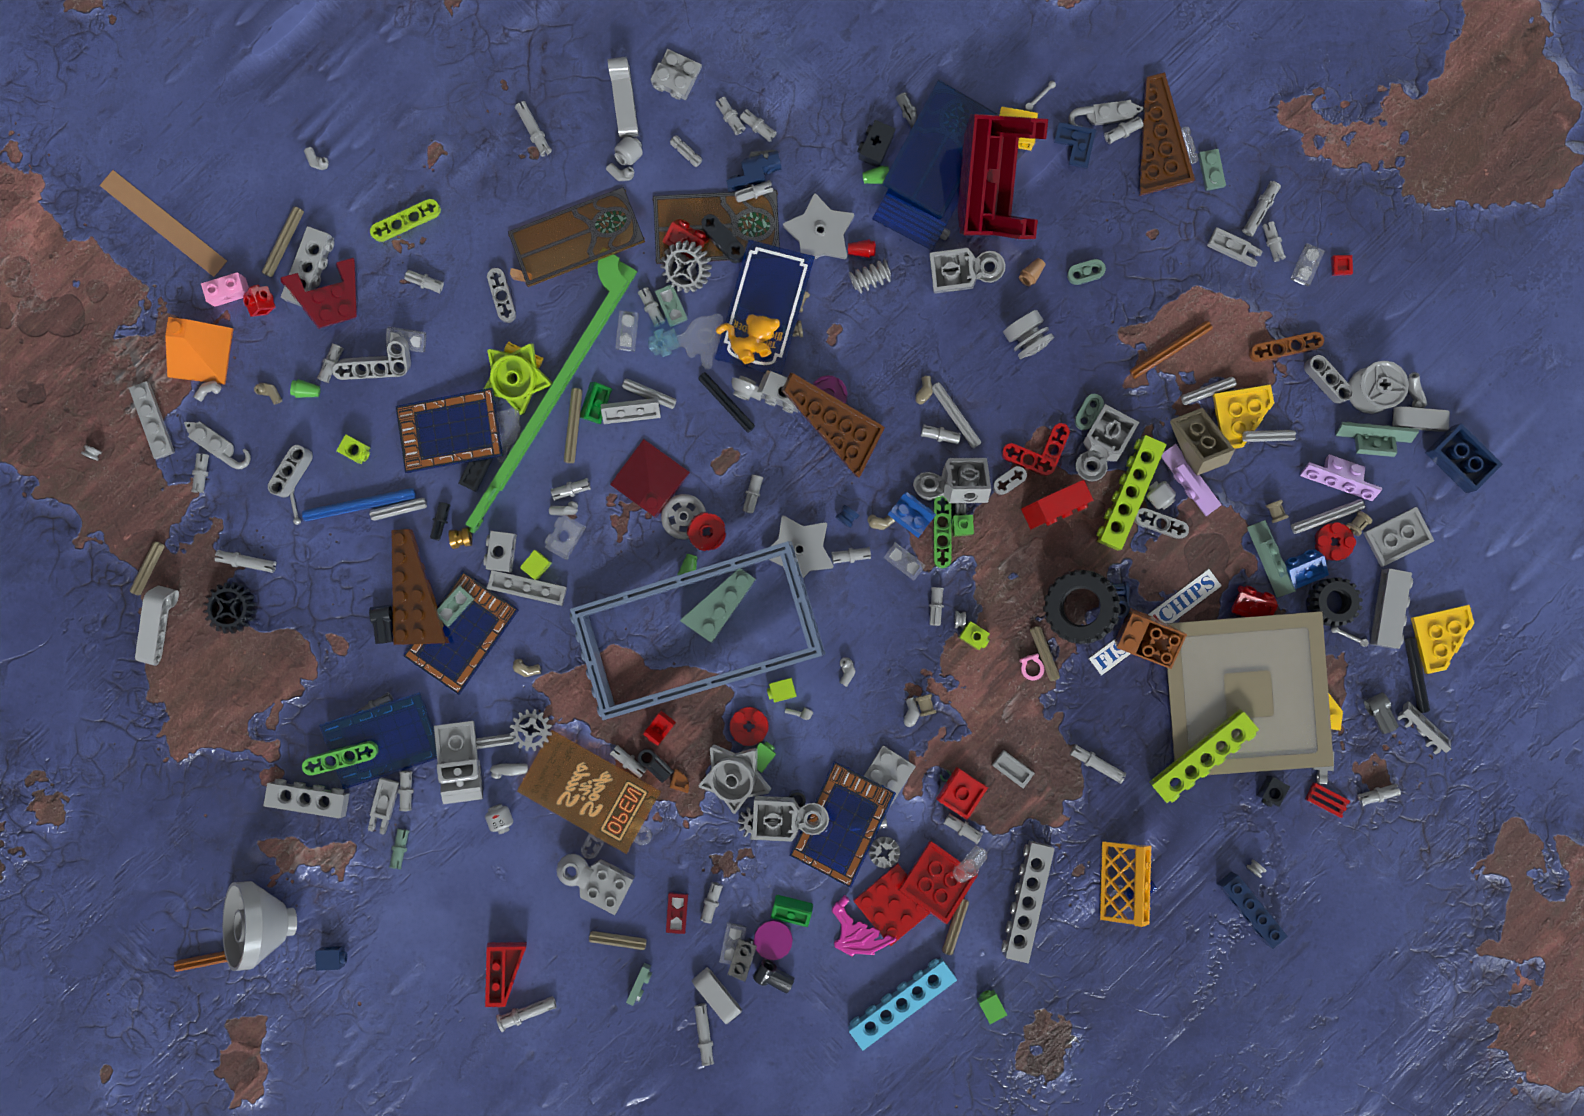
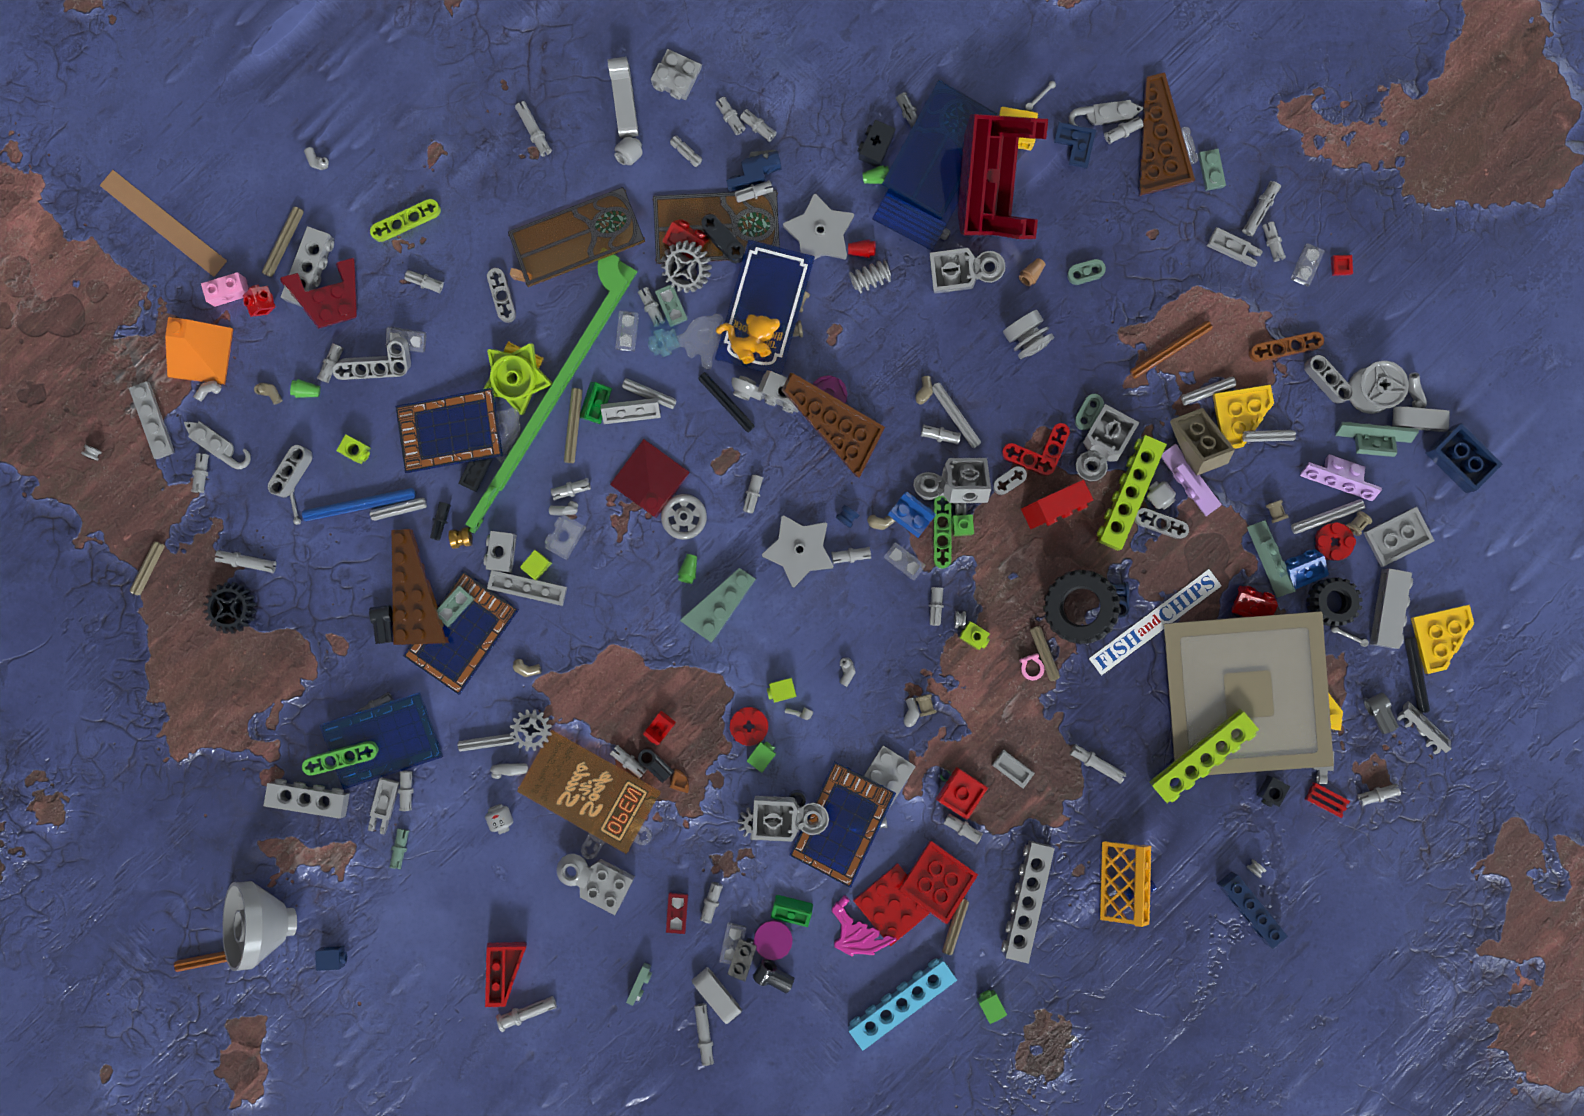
light grey beam [135,586,179,666] -> none
light grey piece [434,721,484,804] -> none
sand blue door [570,541,825,720] -> none
dark tan axle [589,931,647,950] -> none
light grey arm [606,163,634,181] -> none
red plate [686,512,726,551] -> none
light grey plate [699,745,771,814] -> none
light grey gear [869,837,900,868] -> none
clear piece [953,846,987,883] -> none
dark orange slope [1115,608,1187,669] -> none

